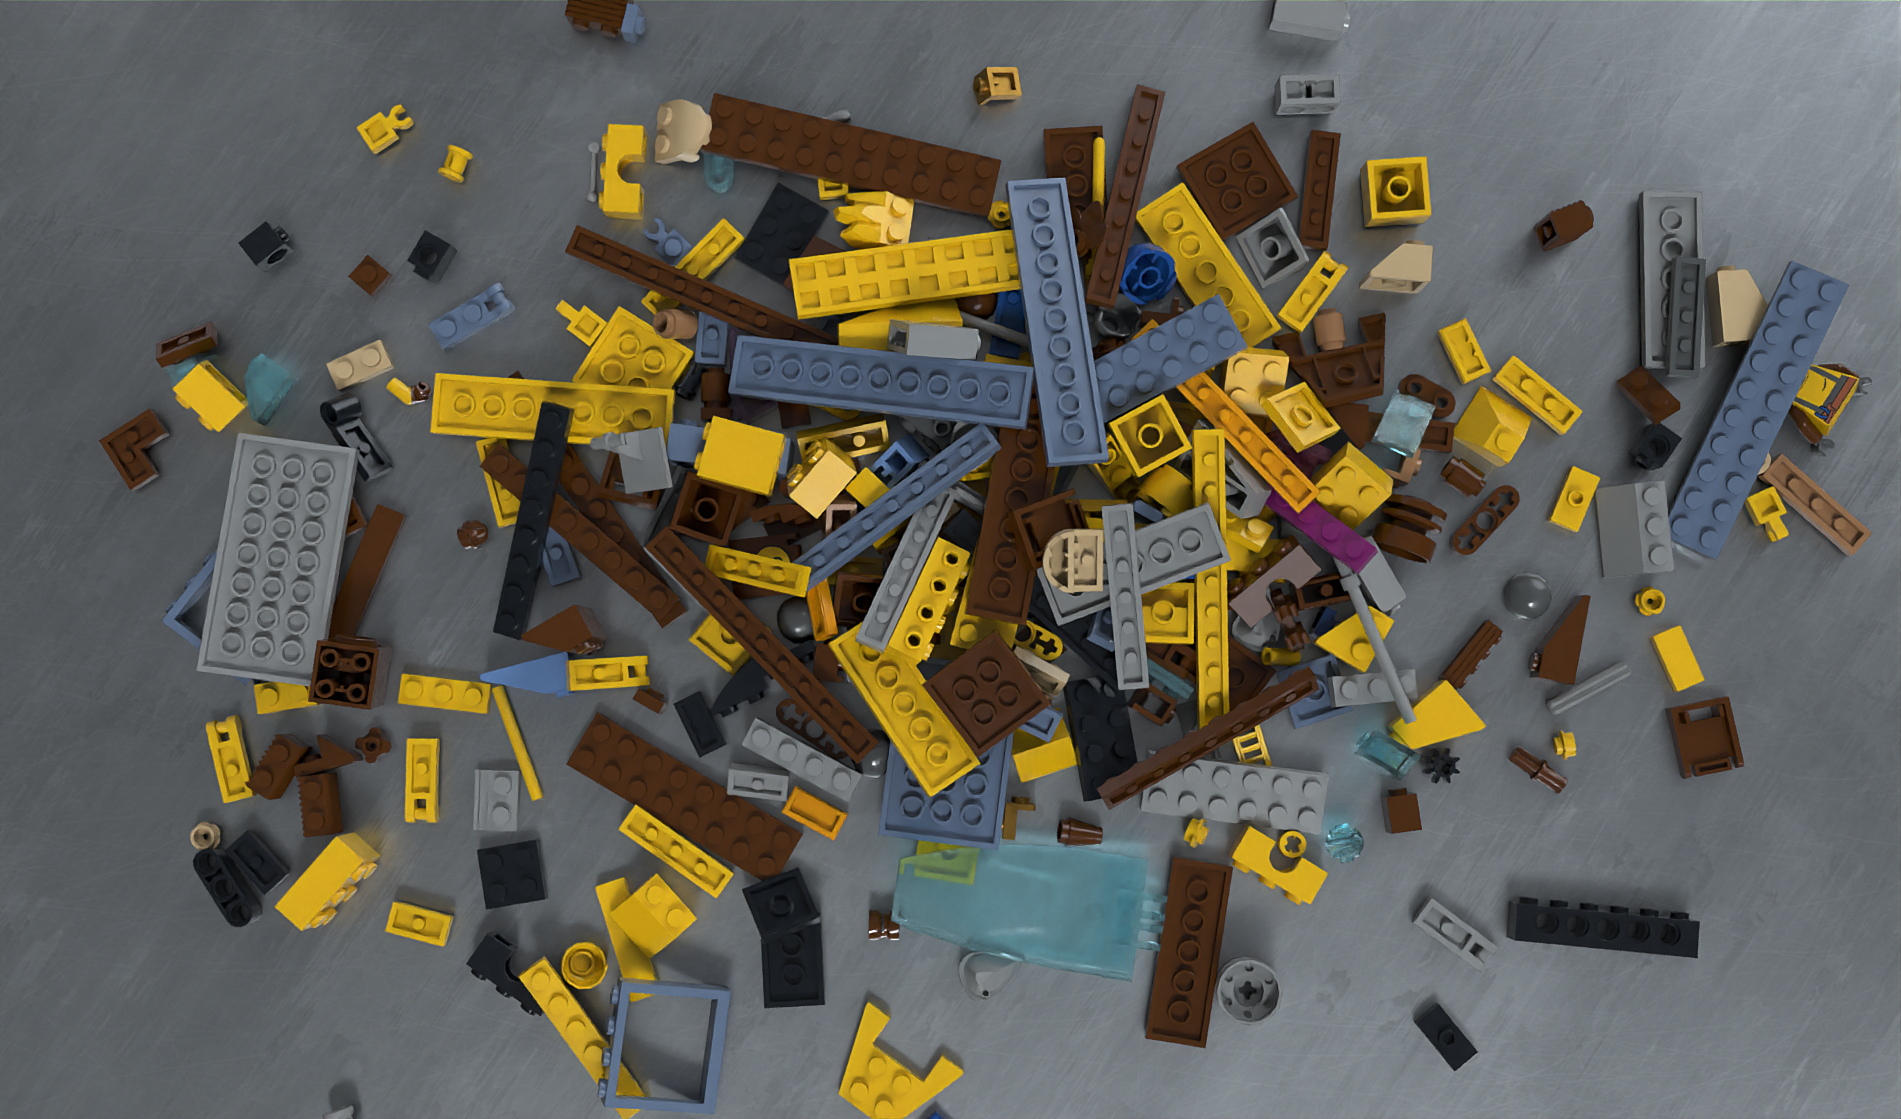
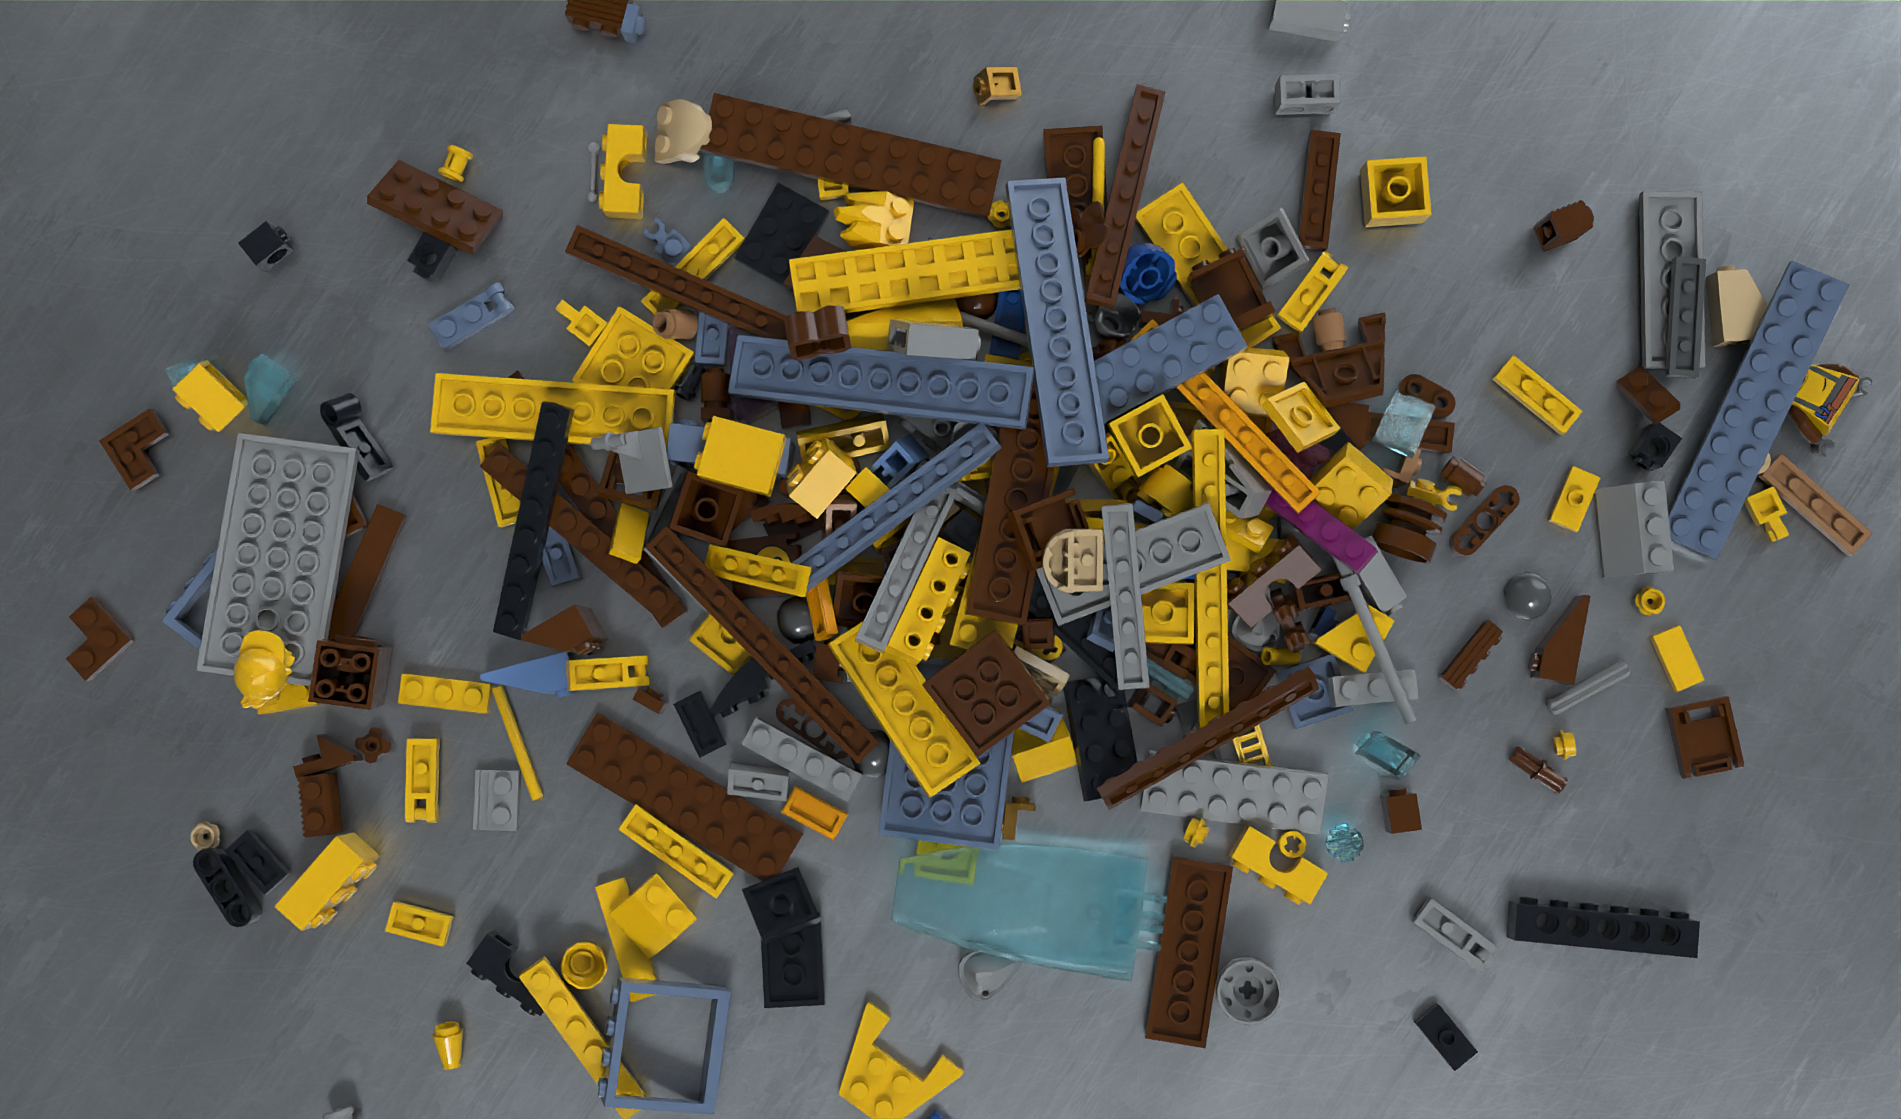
reddish brown plate [155,321,217,368] -> none
yellow plate [206,714,257,804] -> none
reddish brown brick [245,734,312,800] -> none
tan plate [326,339,395,392] -> none
reddish brown plate [348,255,393,298] -> none
yellow plate [356,104,414,155] -> none
arm [386,377,431,405] -> none
reddish brown plate [457,520,488,549] -> none
black plate [477,839,548,910] -> none
reddish brown wheel [868,910,900,941] -> none
reddish brown cone [1057,817,1103,847] -> none
reddish brown plate [1176,122,1298,241] -> none
tan slope [1358,240,1433,294] -> none
yellow slope [1386,680,1486,750] -> none
black gear [1421,748,1460,784] -> none
yellow plate [1437,318,1491,385] -> none
yellow slope [1453,386,1532,467] -> none
none -> reddish brown plate [66,597,135,681]
none -> yellow hair [234,630,295,709]
none -> reddish brown plate [367,160,503,255]
none -> yellow cone [432,1021,463,1070]
none -> yellow tile [609,503,649,564]
none -> reddish brown brick [784,305,851,360]
none -> reddish brown tile [1022,617,1055,650]
none -> reddish brown panel [1187,247,1276,332]
none -> yellow plate [1406,479,1462,511]

